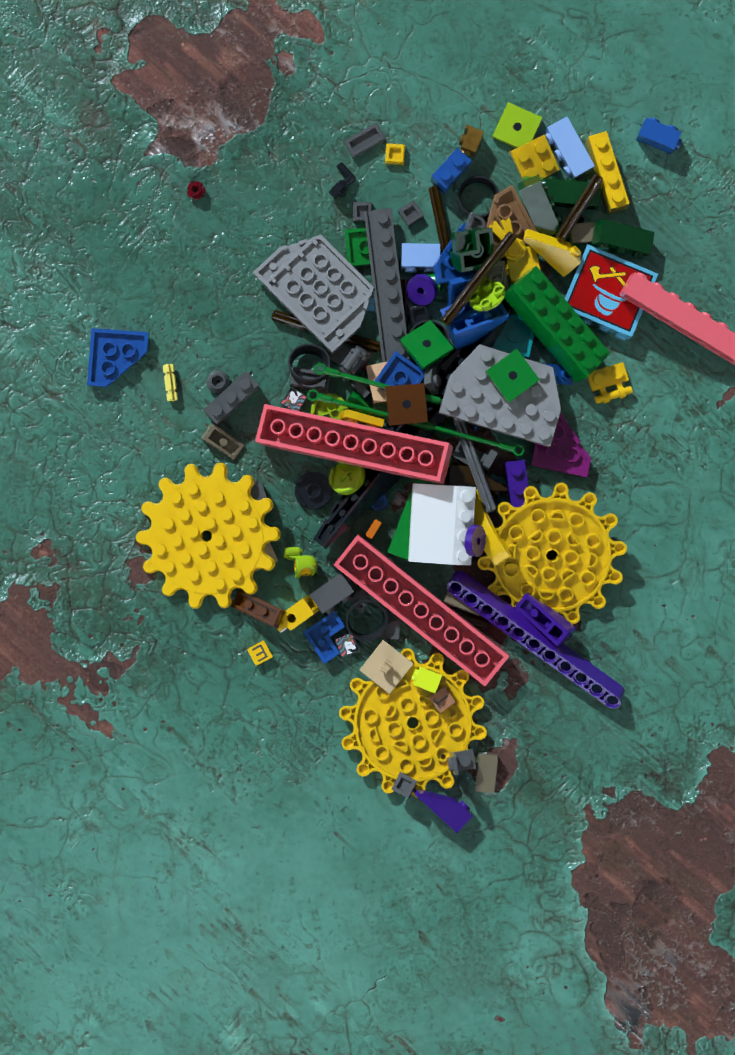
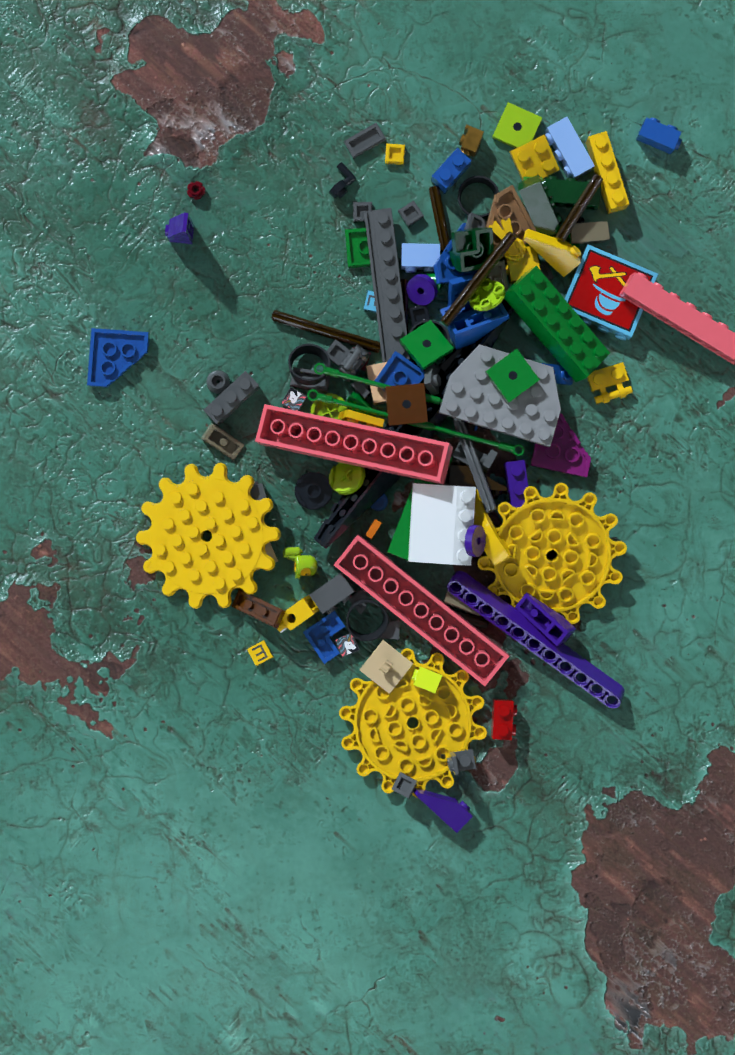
light yellow axle [163,364,178,401] -> none
light grey plate [253,235,374,354] -> none
nougat tile [429,686,455,713] -> none
dark tan slope [475,753,498,793] -> none
teal plate [492,314,534,358] -> none
dark green brick [592,219,655,259] -> none
none -> dark purple slope [165,212,194,244]
none -> red brick [491,699,517,740]

